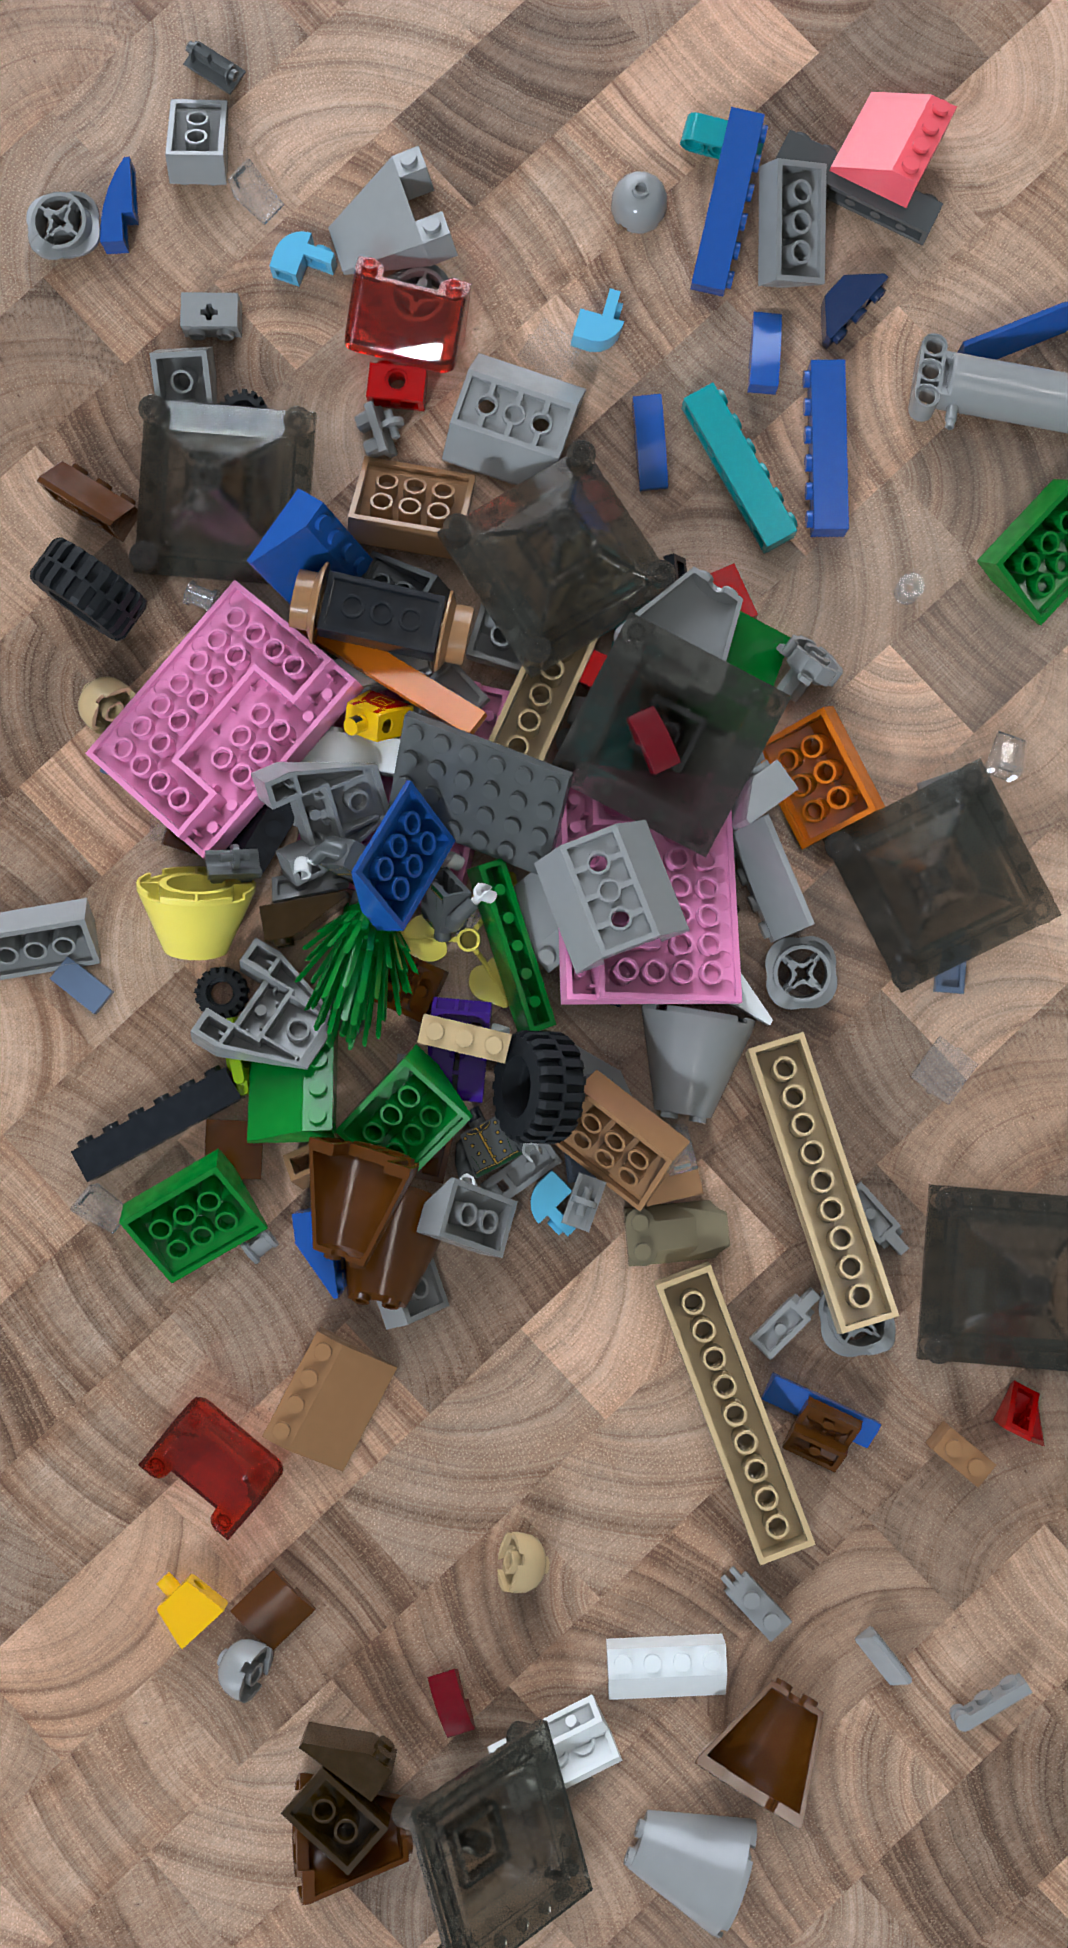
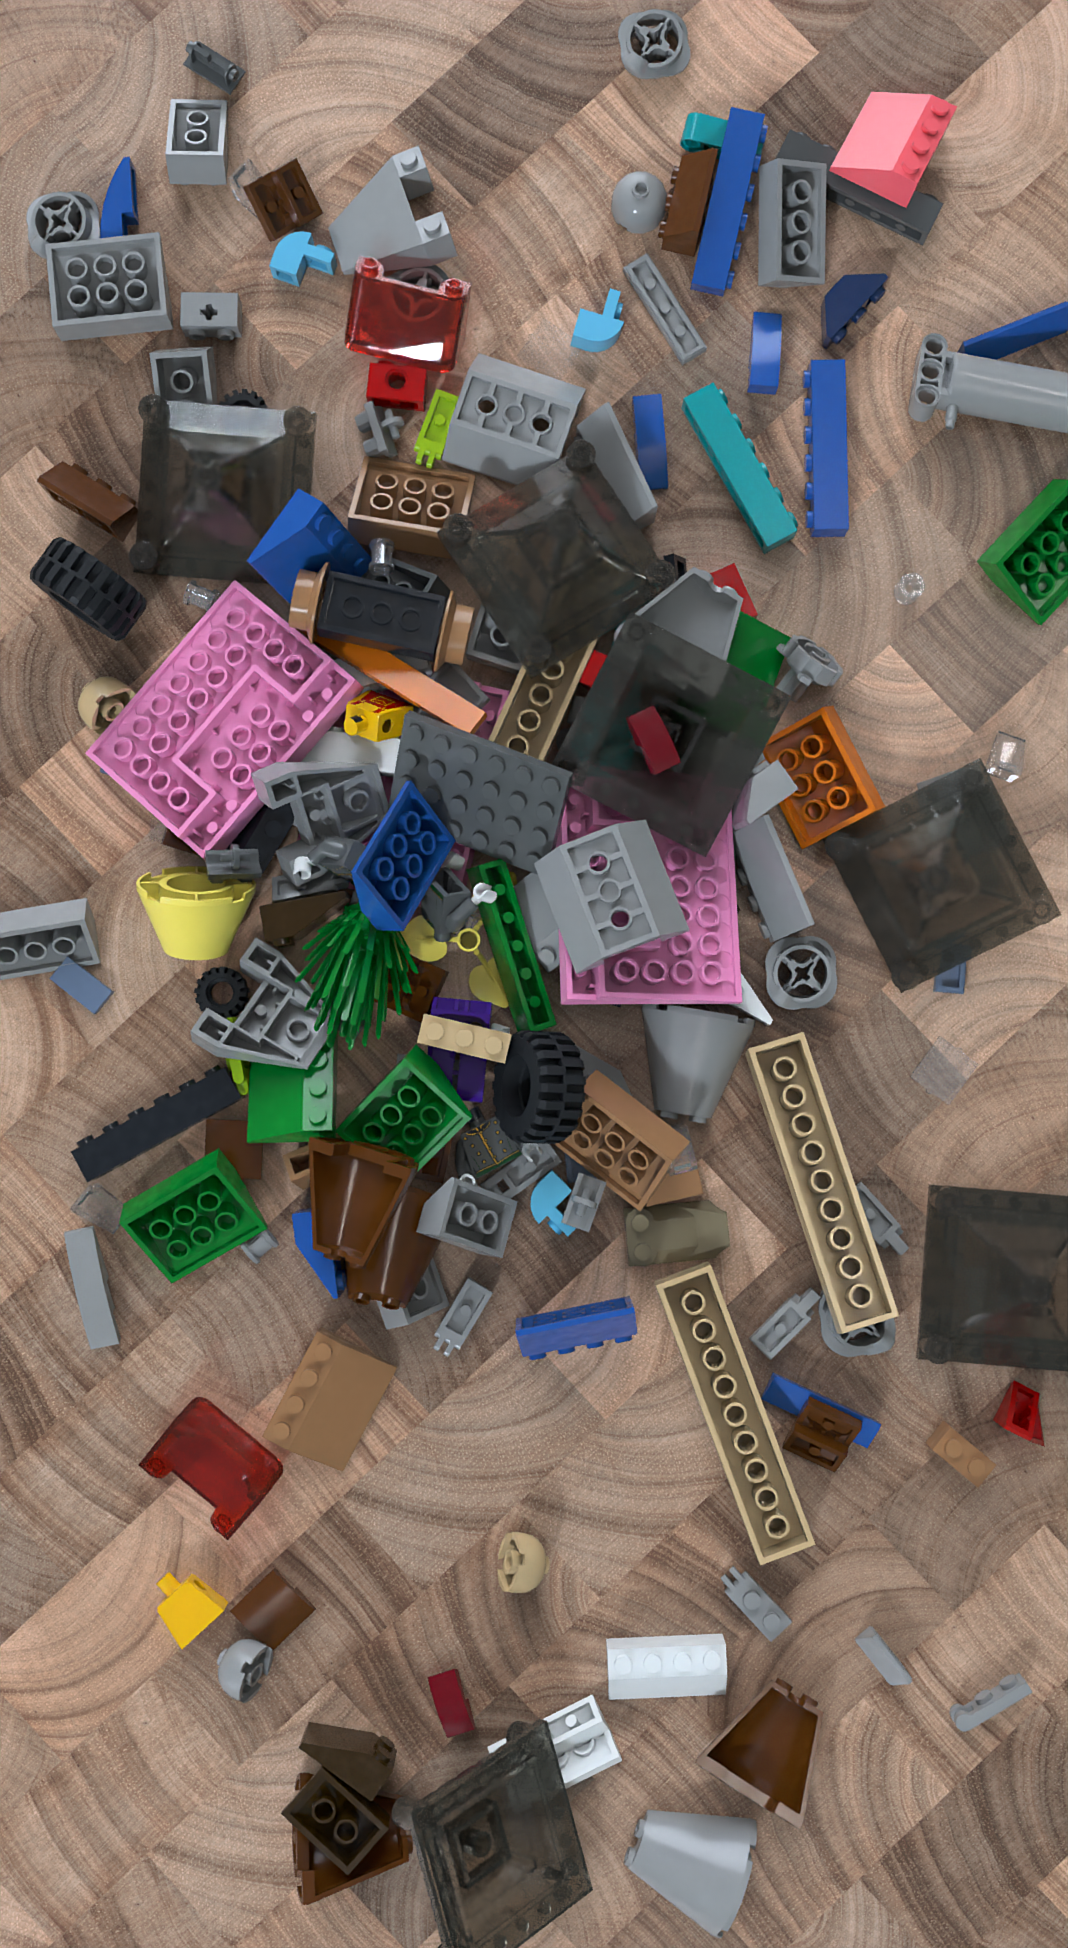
none -> light grey slope [45,232,174,341]
none -> light grey slope [64,1226,121,1350]
none -> reddish brown slope [243,158,323,242]
none -> clear bush [369,538,395,576]
none -> lime hinge [414,388,459,469]
none -> light grey hinge [433,1277,493,1357]
none -> blue slope [515,1296,638,1360]
none -> light grey slope [574,402,658,537]
none -> light grey piece [618,9,690,79]
none -> light grey tile [623,253,707,365]
none -> reddish brown slope [658,148,718,257]

